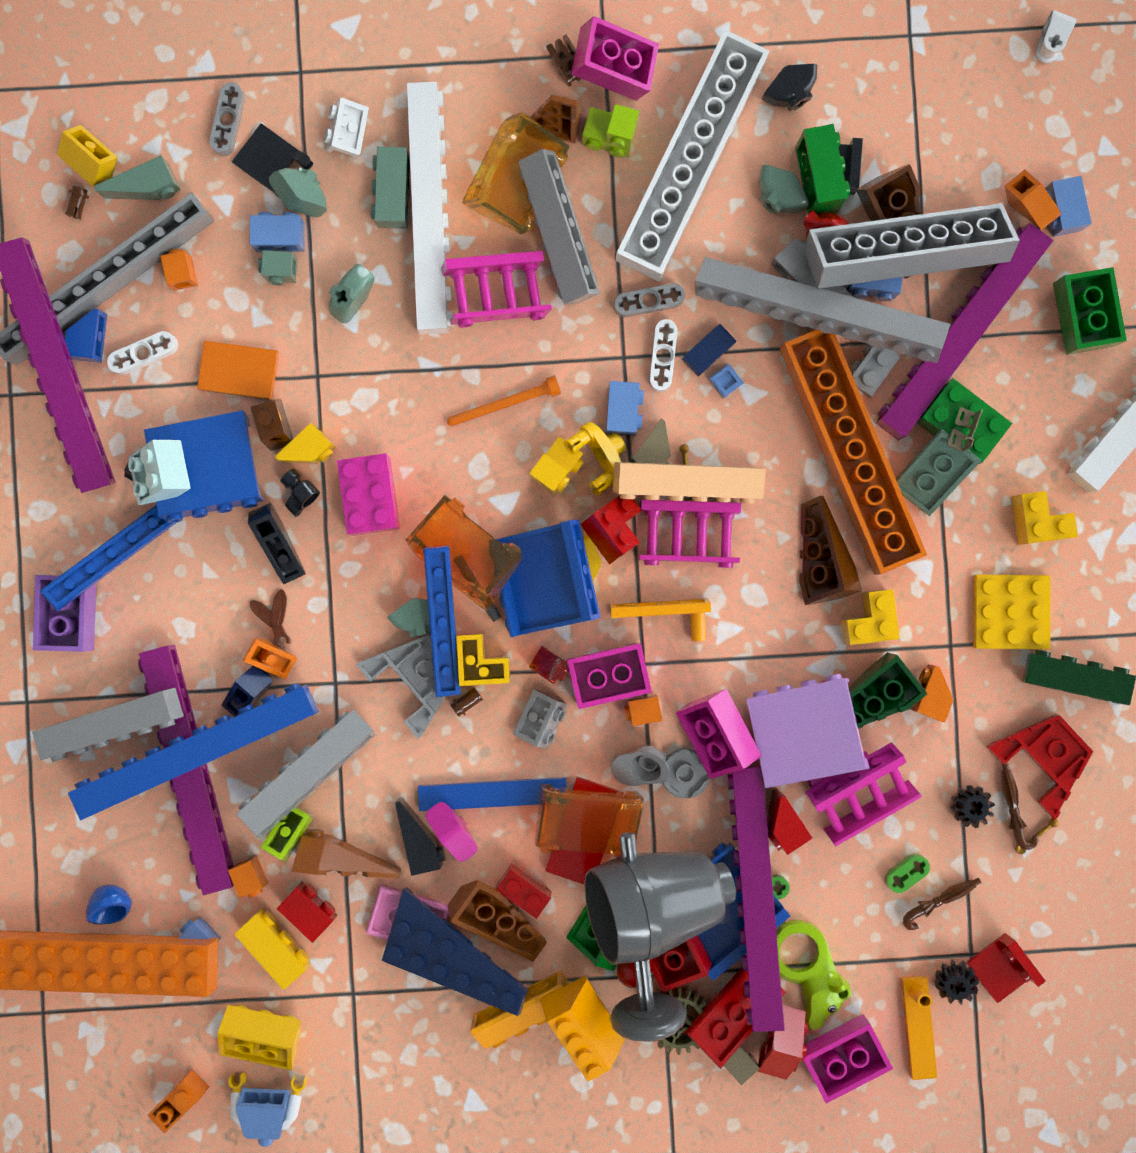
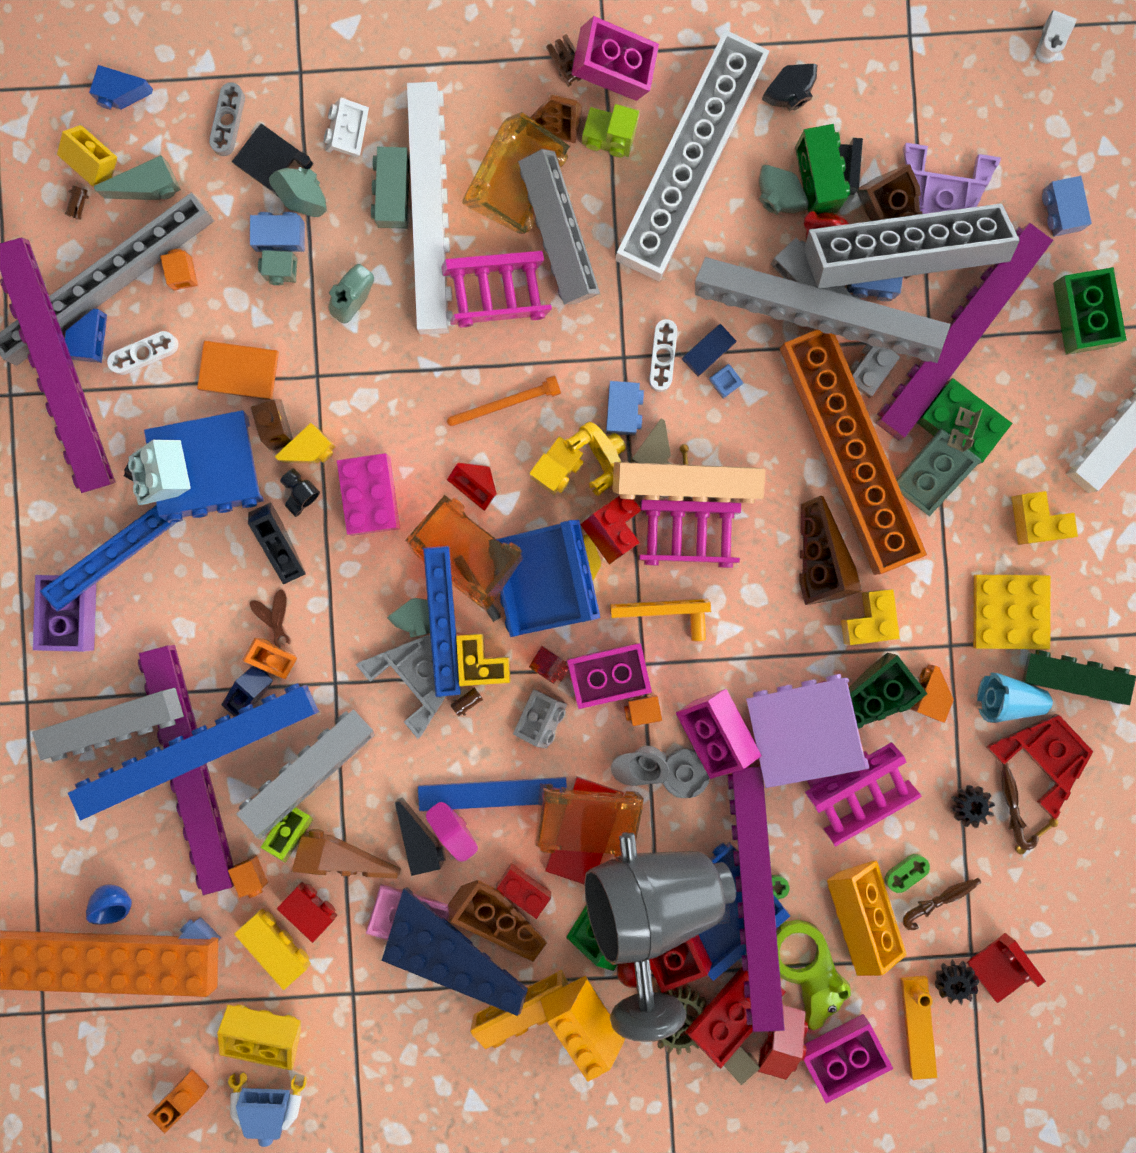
light grey beam [614,283,685,317] -> none
red slope [767,788,813,855] -> none
orange slope [1004,169,1061,230] -> none
none -> blue slope [89,65,153,110]
none -> red slope [447,463,497,511]
none -> light orange slope [827,860,907,976]
none -> lavender wing [903,143,1001,214]
none -> medium azure cone [977,672,1053,723]

